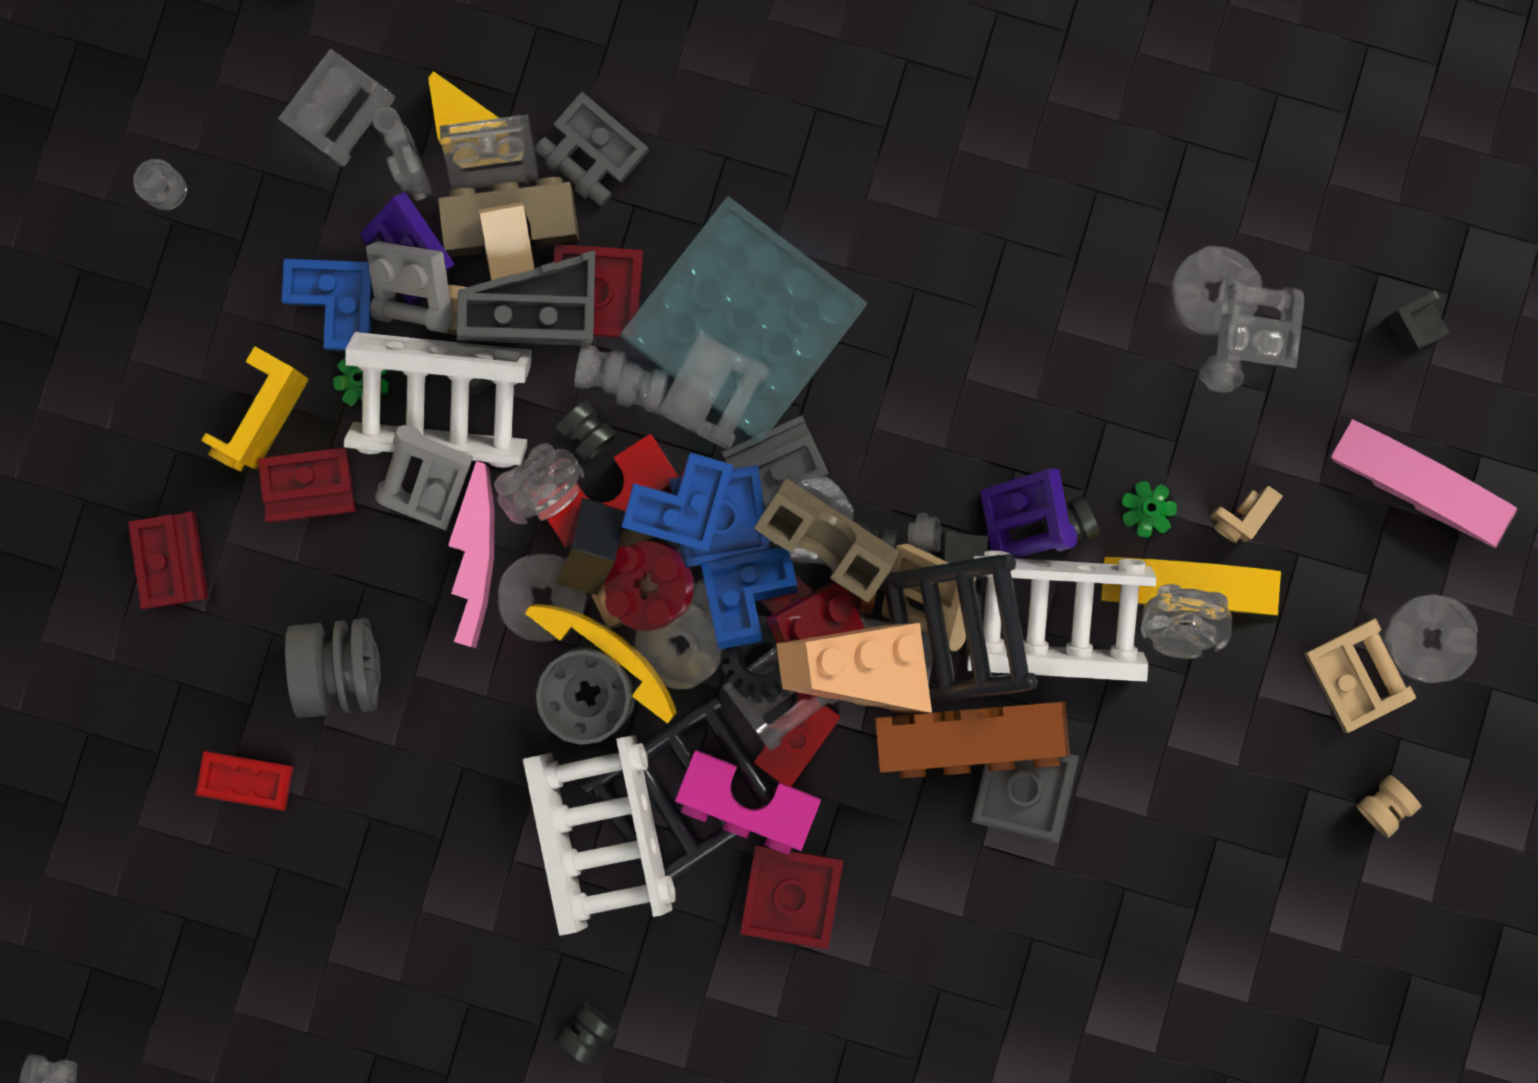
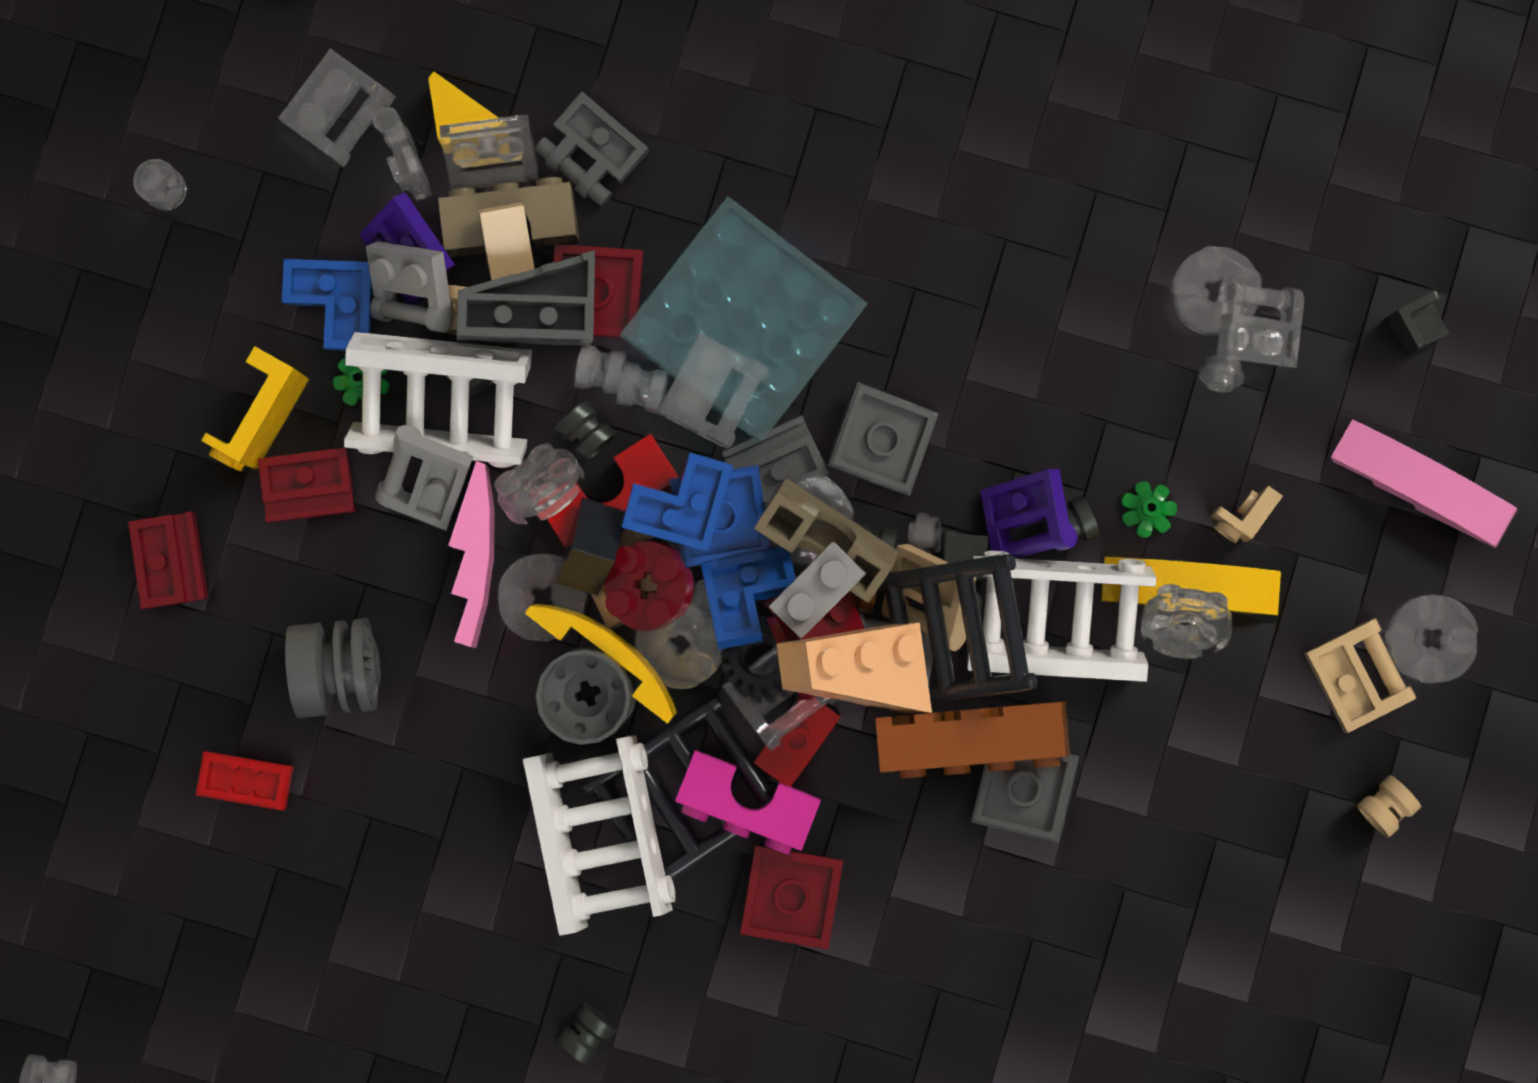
none -> light grey plate [769,541,866,639]
none -> dark grey plate [826,382,939,496]

